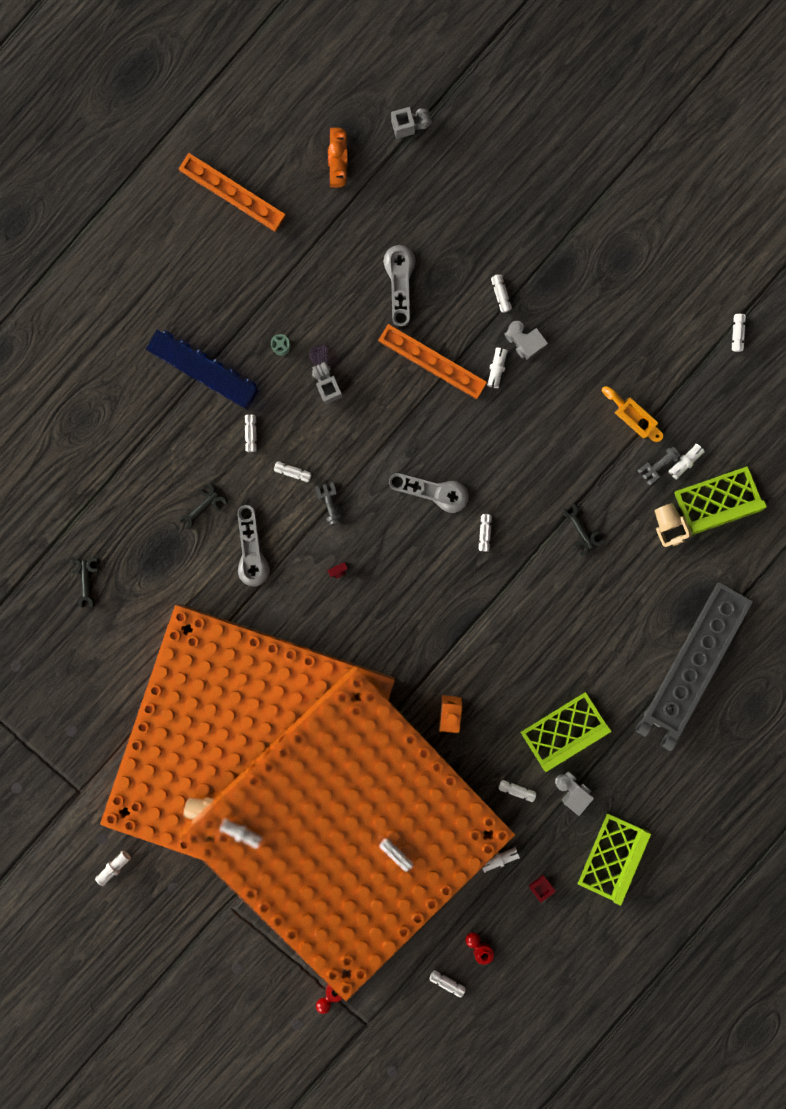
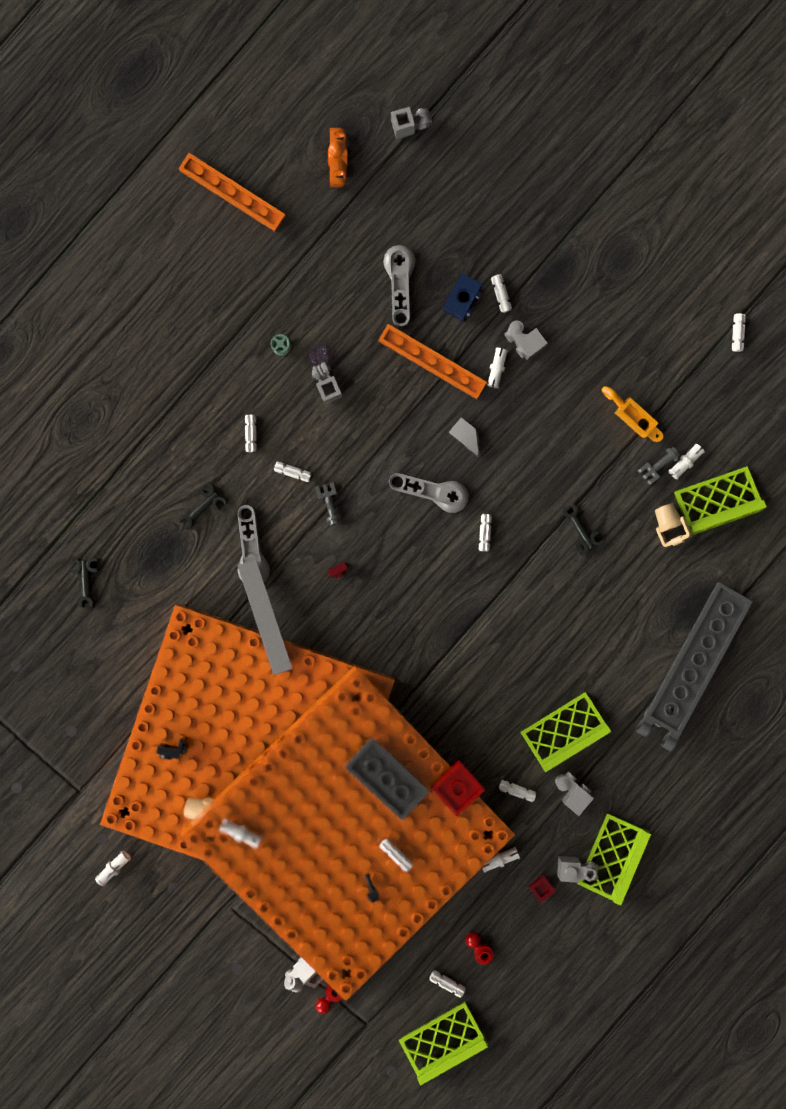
clear blue brick [146,329,259,410] -> none
orange torso [438,695,462,733] -> none
none -> black bracket [156,736,189,760]
none -> light grey tile [237,559,292,675]
none -> brick [284,957,323,993]
none -> dark grey plate [344,737,430,821]
none -> black hand [365,873,379,904]
none -> lime fence [399,1002,488,1085]
none -> red tile [430,760,486,817]
none -> dark blue brick [443,273,483,322]
none -> light grey slope [449,418,480,457]
none -> light grey brick [557,856,599,883]

